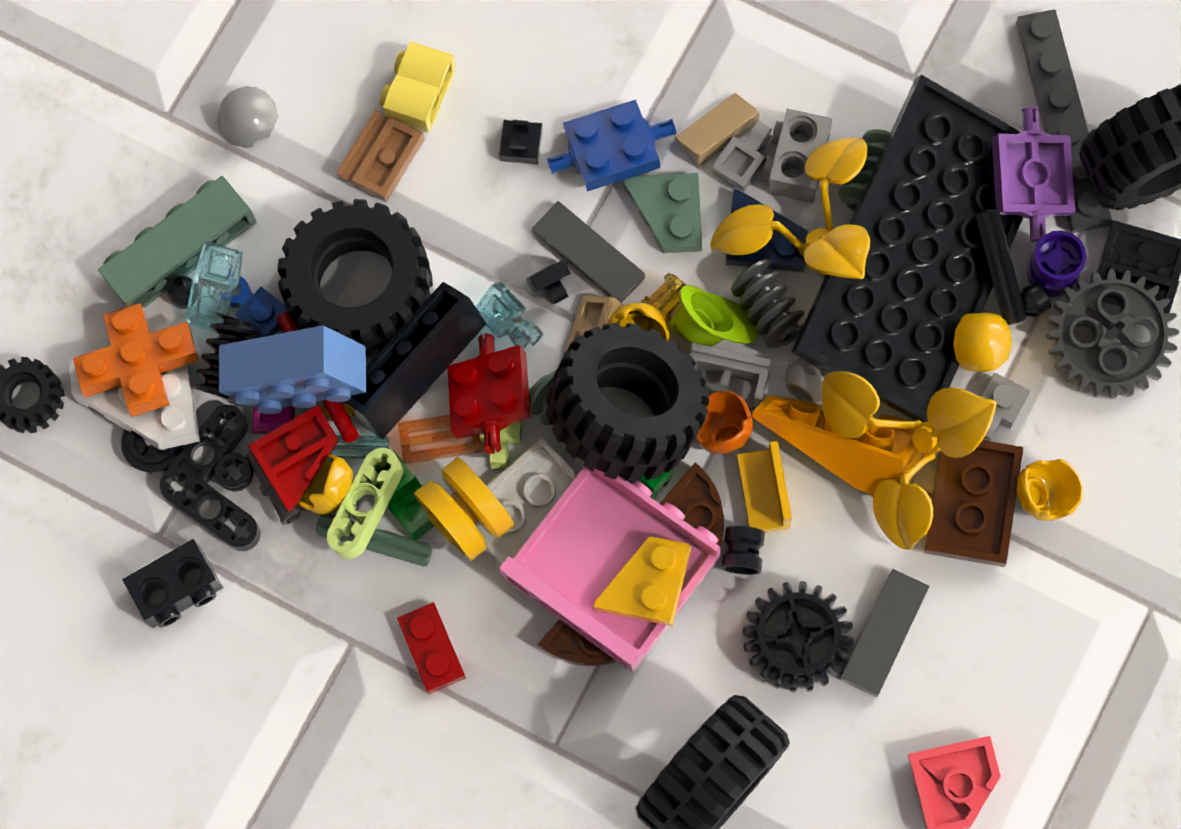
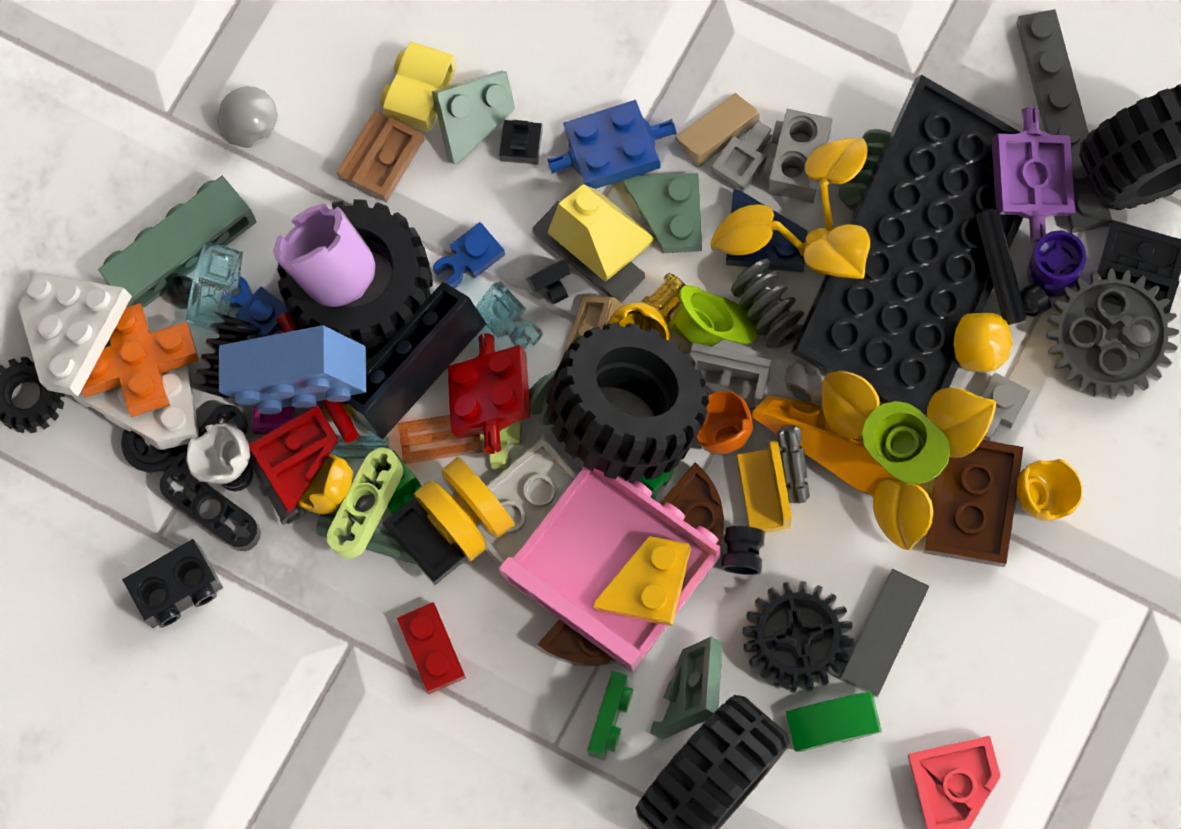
none -> white plate [18,273,132,396]
none -> white hair [186,423,250,484]
none -> lavender cylinder [273,204,375,307]
none -> black tile [382,497,466,586]
none -> wing [432,70,515,164]
none -> blue plate [433,222,505,288]
none -> light yellow slope [547,184,656,282]
none -> green plate [587,671,634,760]
none -> sand green wing [650,636,723,740]
none -> dark grey axle [777,425,810,504]
none -> green slope [785,691,882,752]
none -> lime piece [862,401,951,484]

